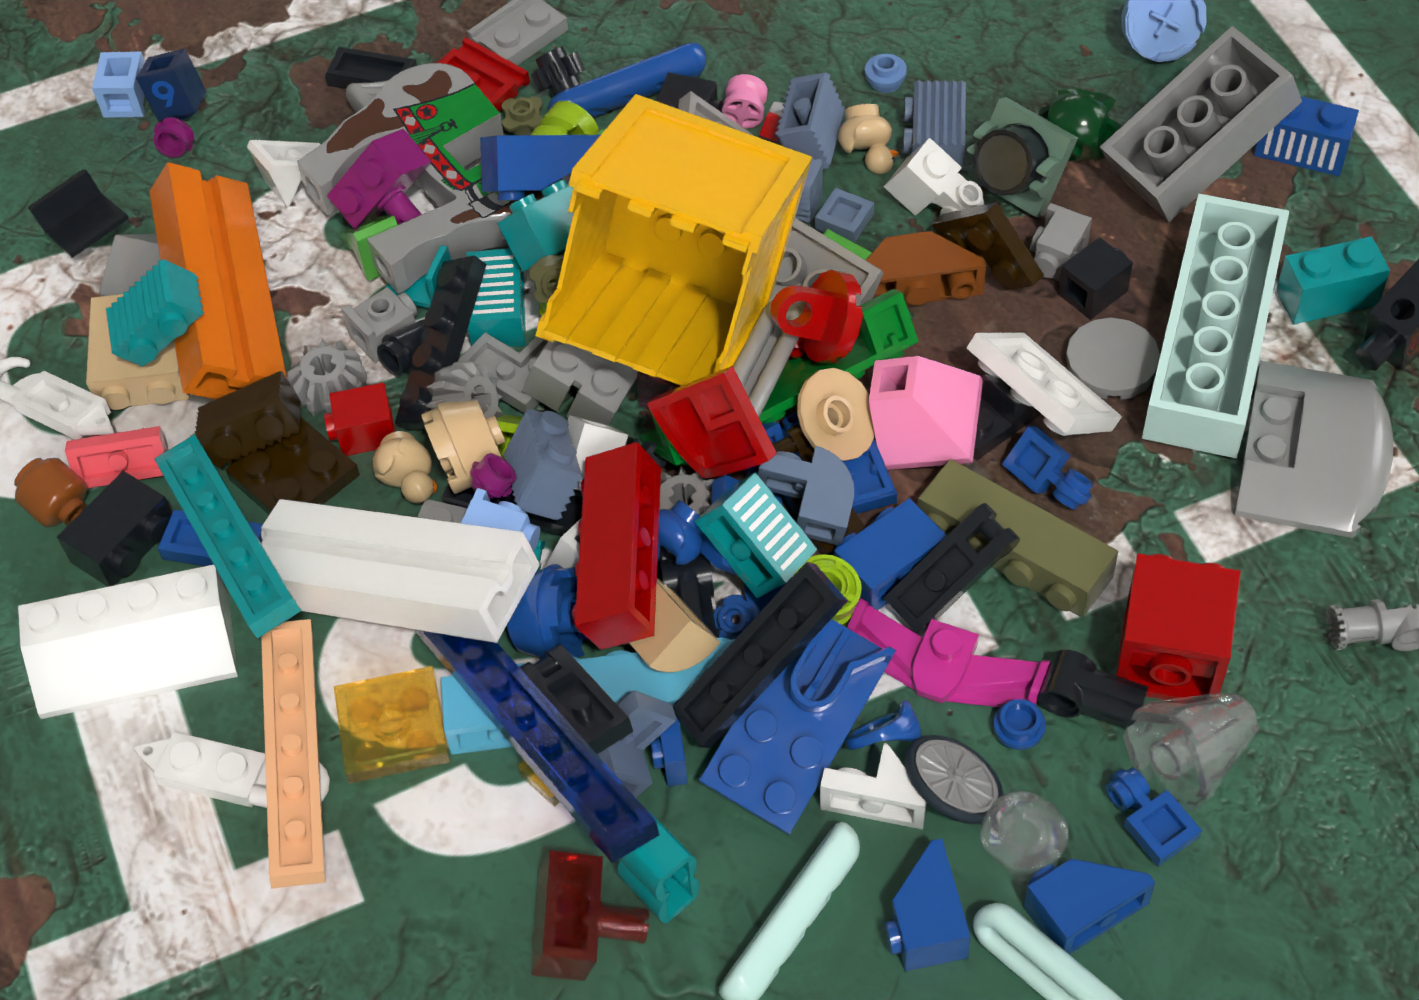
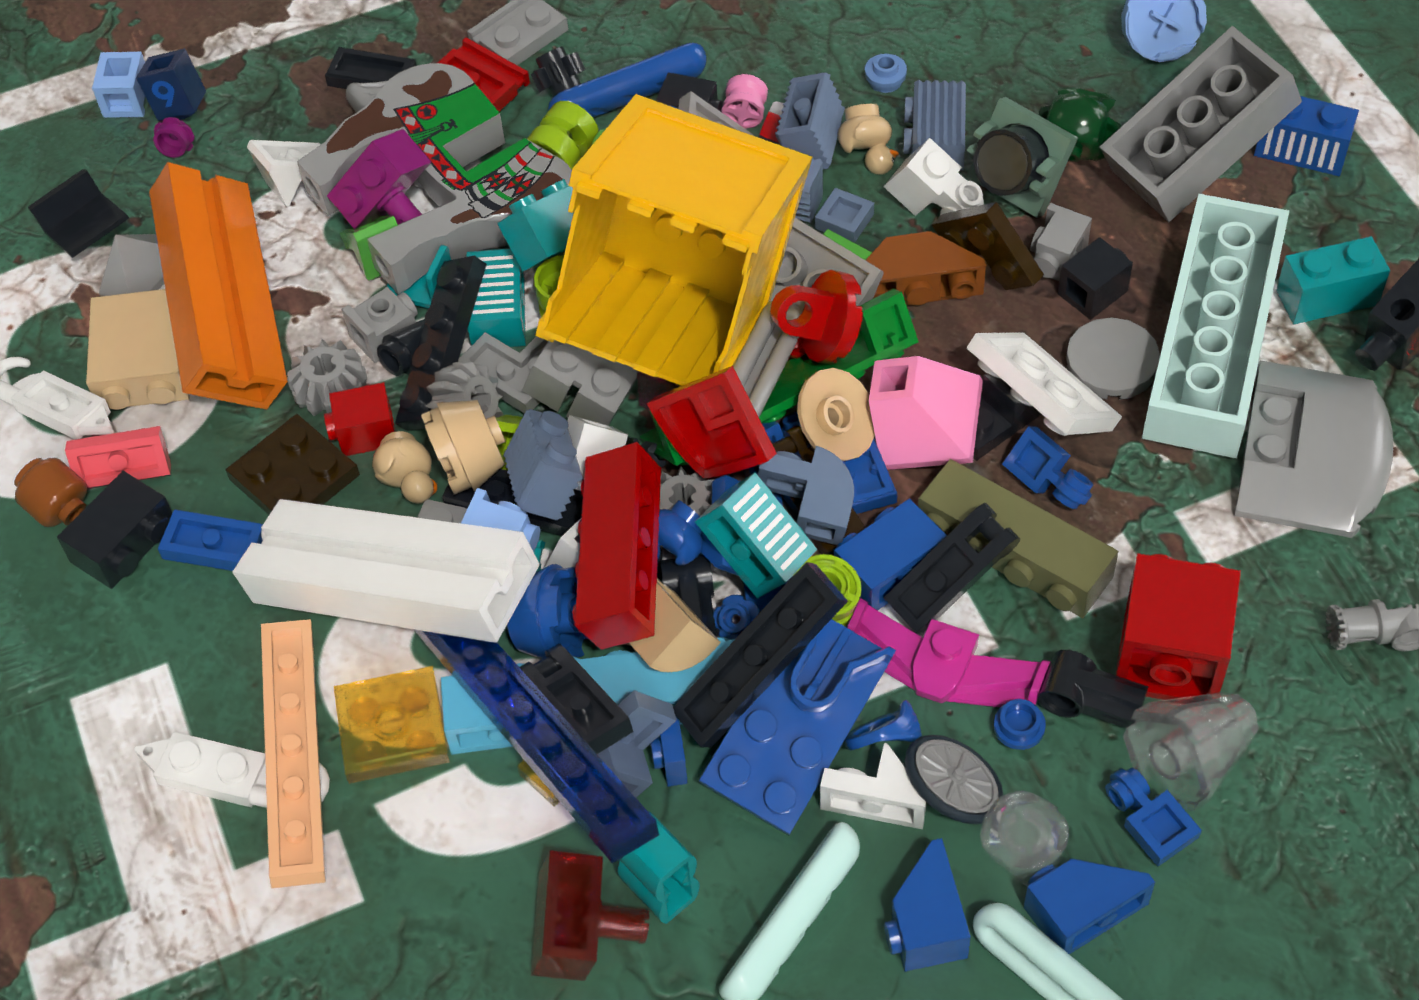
white slope [18,564,238,719] -> none
teal brick [106,259,204,367] -> none
teal plate [154,434,301,639] -> none
dark brown brick [195,371,301,468] -> none
magenta plate [470,454,516,499] -> none
blue slope [480,135,600,200] -> none
olive plate [501,96,543,135] -> none
olive plate [528,255,564,303] -> none

